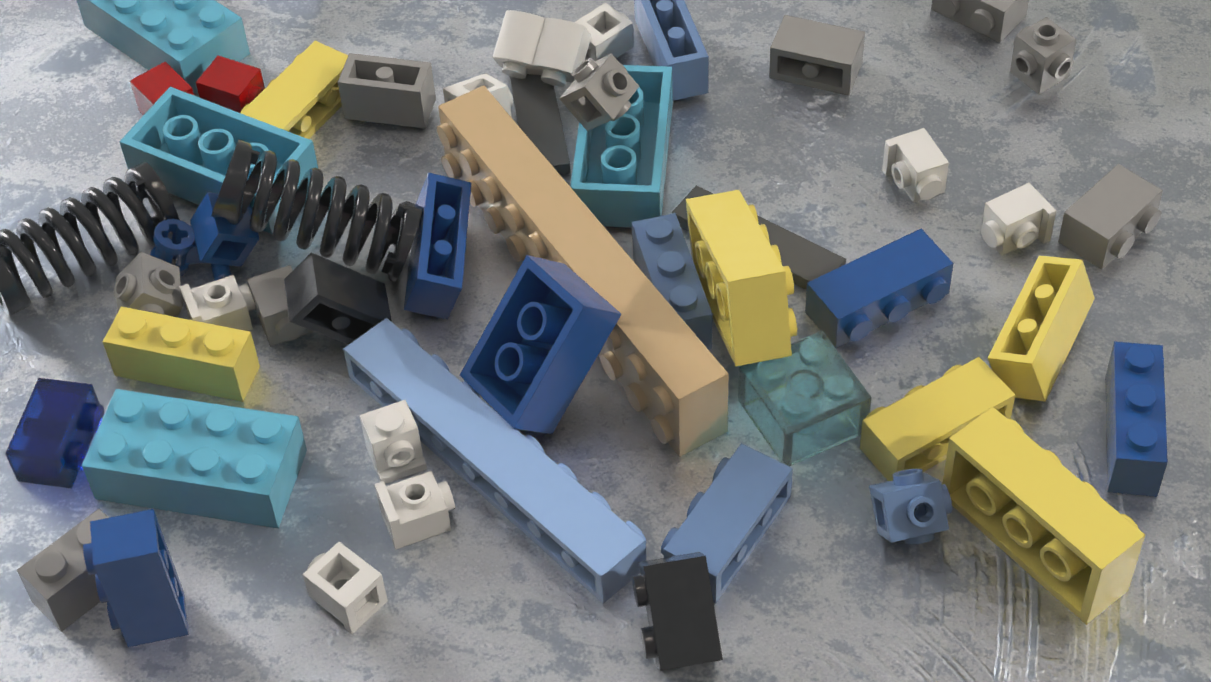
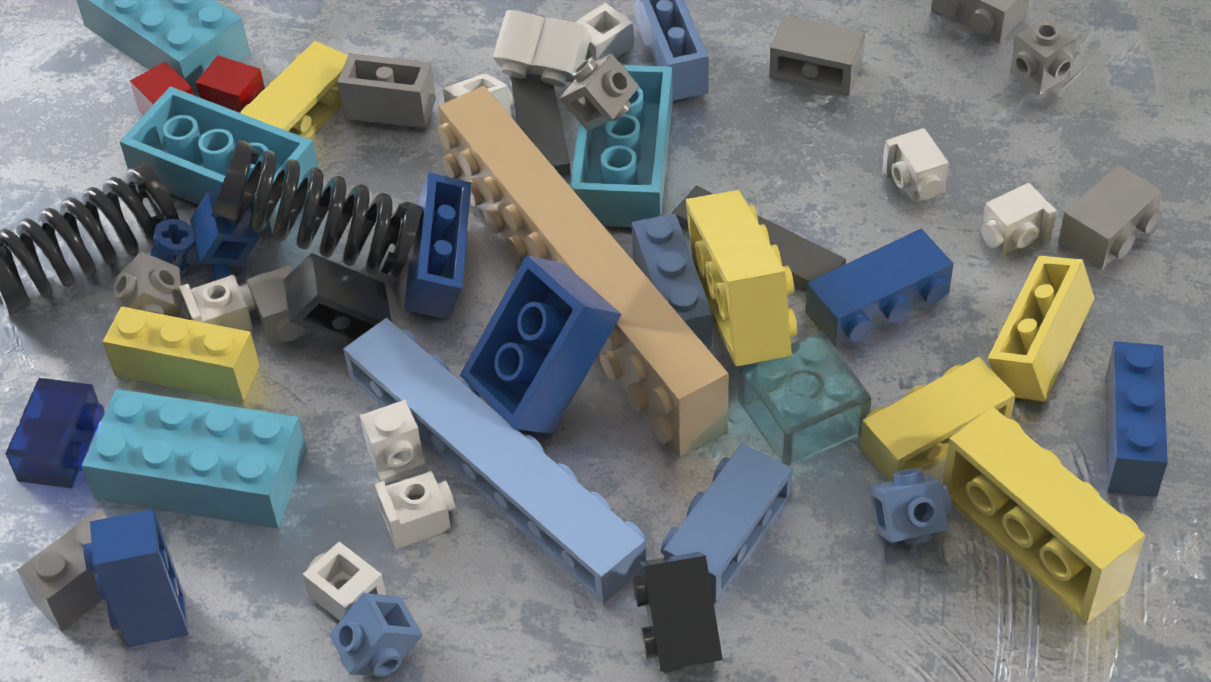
none -> medium blue brick [329,593,423,677]

